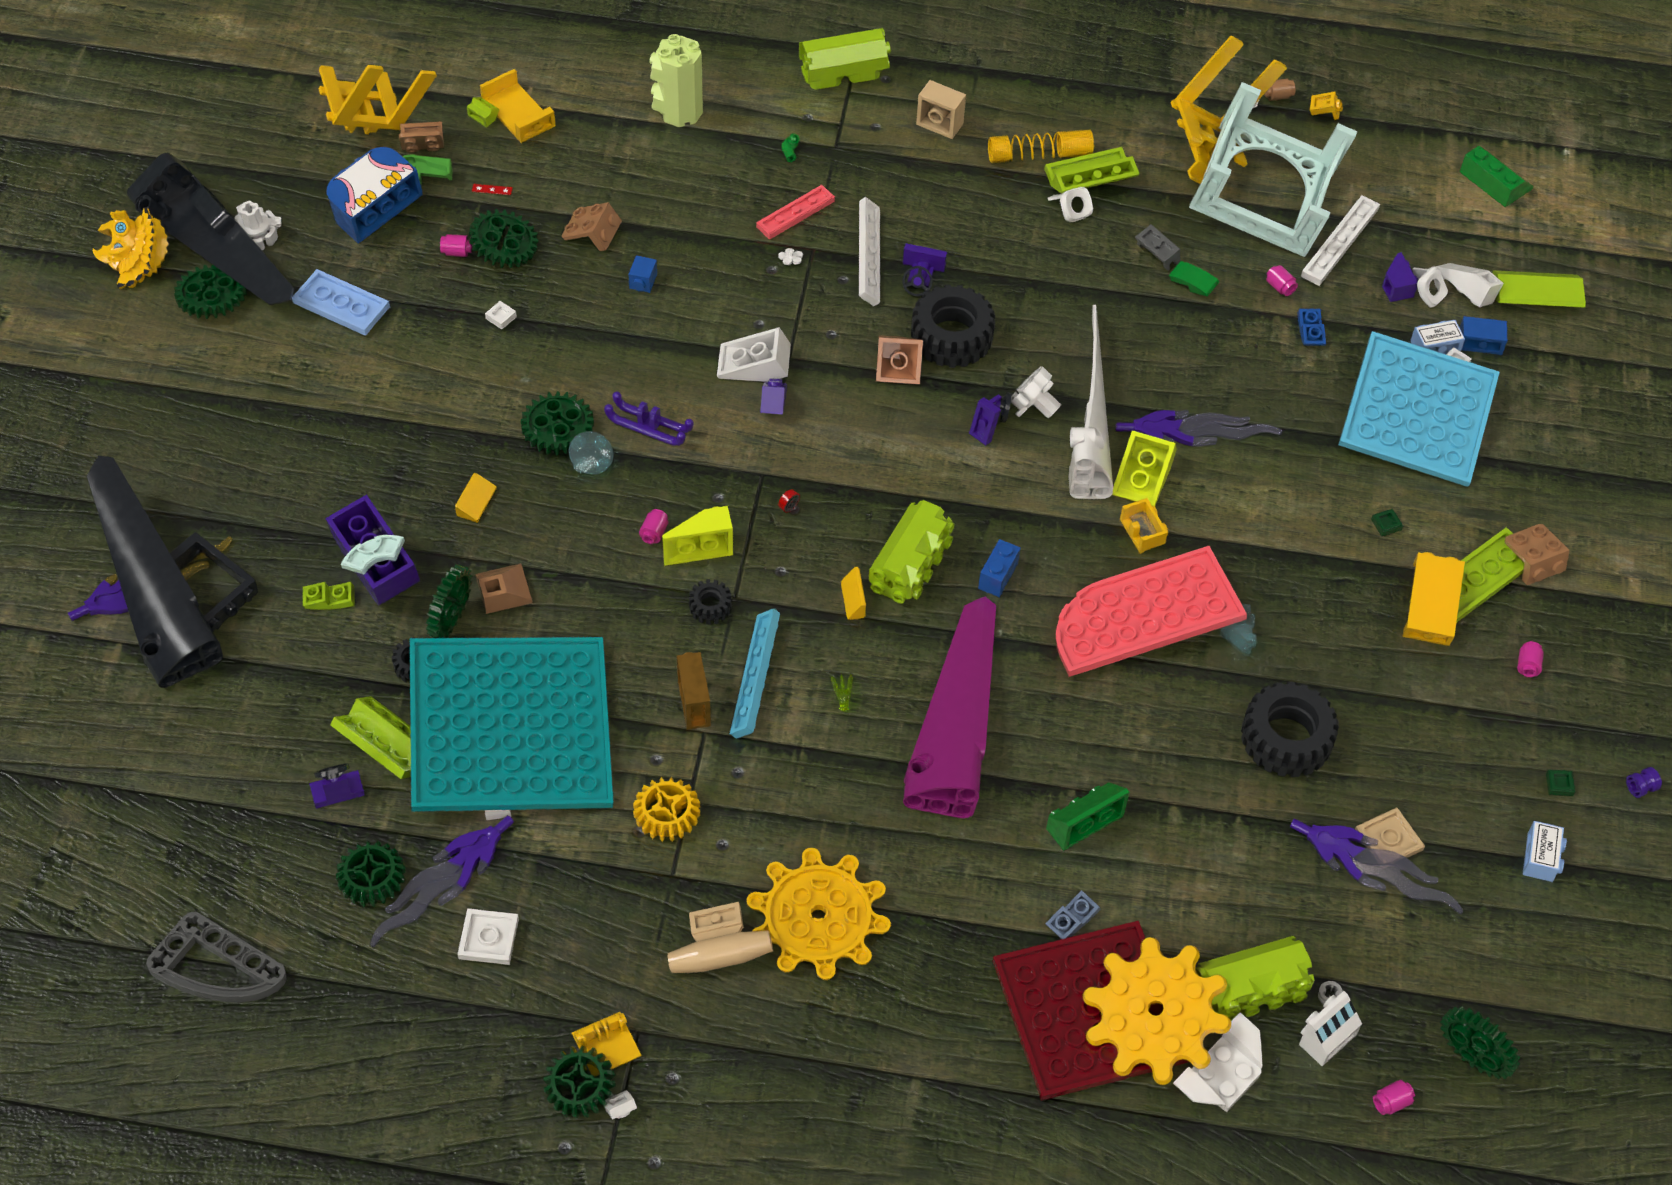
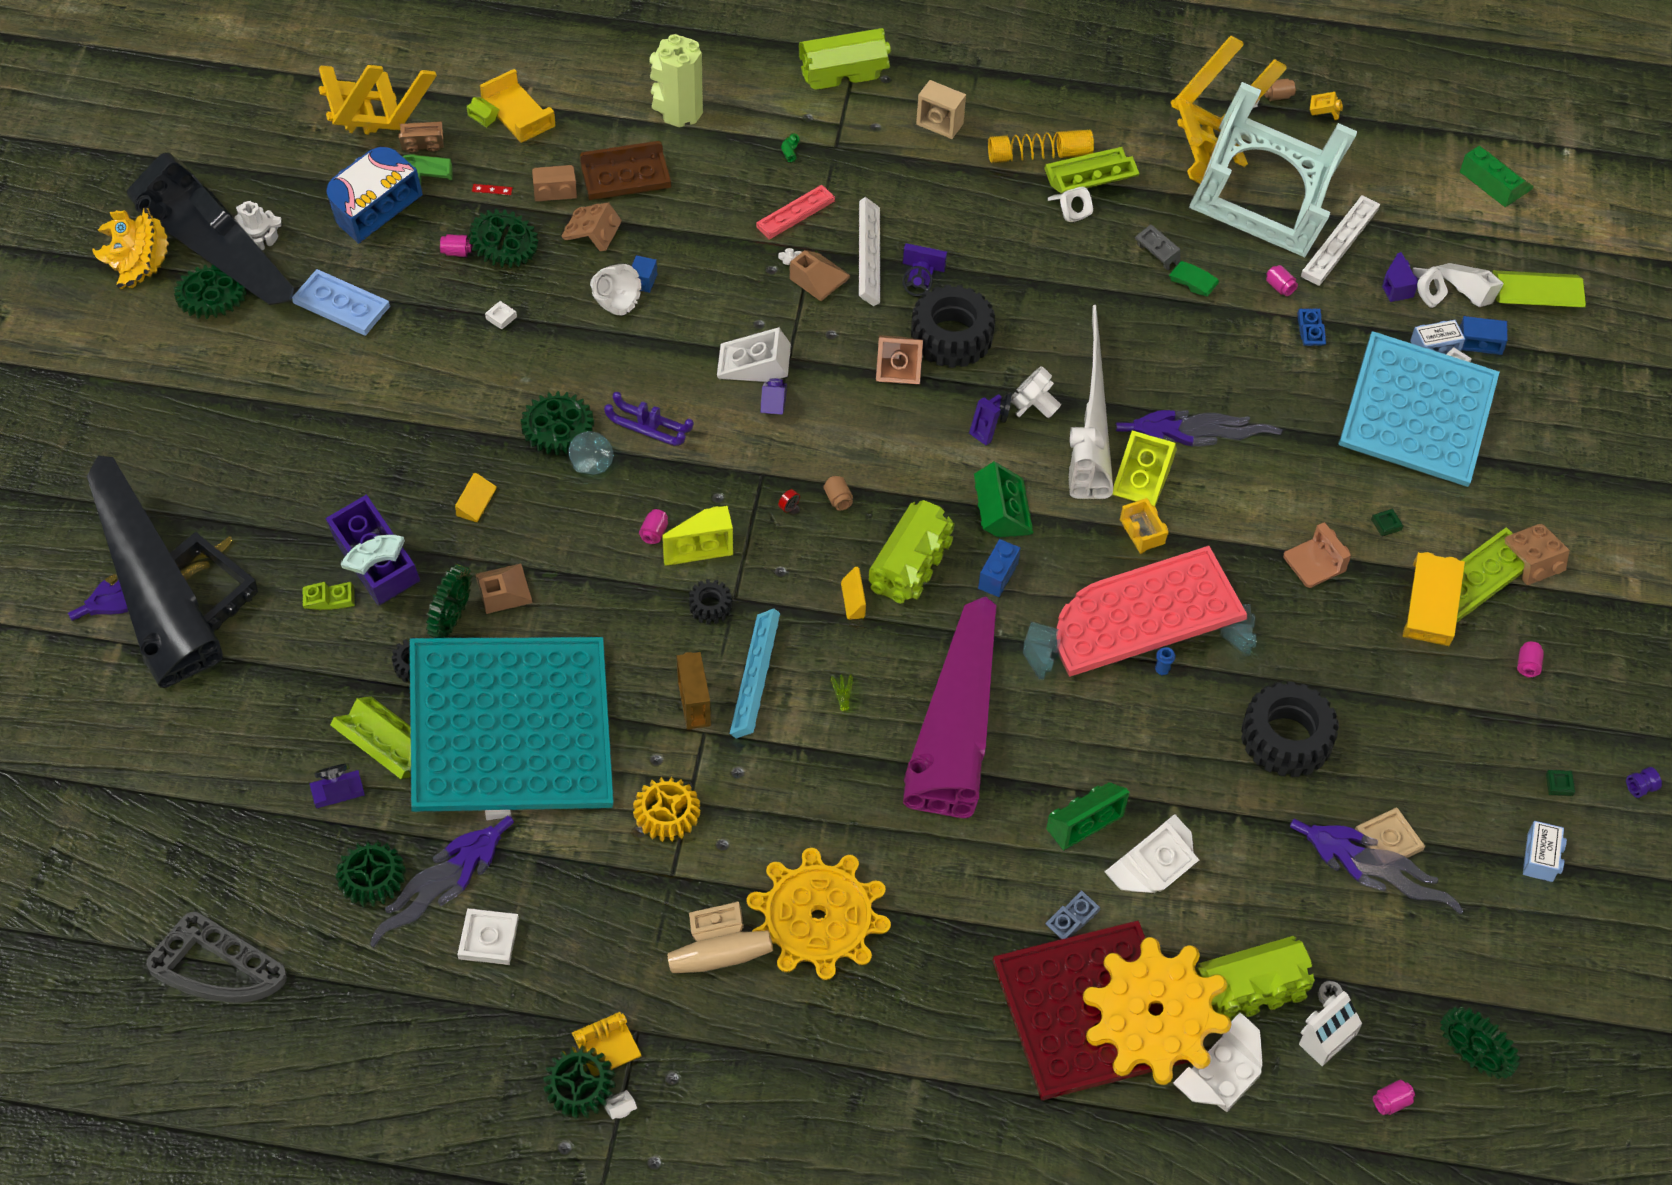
none -> medium nougat bracket [532,165,577,201]
none -> reddish brown bracket [580,141,671,200]
none -> white hair [590,264,641,315]
none -> medium nougat slope [790,250,850,301]
none -> medium nougat brick [823,476,853,511]
none -> green slope [974,461,1033,537]
none -> clear light blue slope [1023,622,1061,680]
none -> white piece [1105,814,1199,893]
none -> blue pin [1155,647,1175,675]
none -> nougat bracket [1283,522,1351,588]

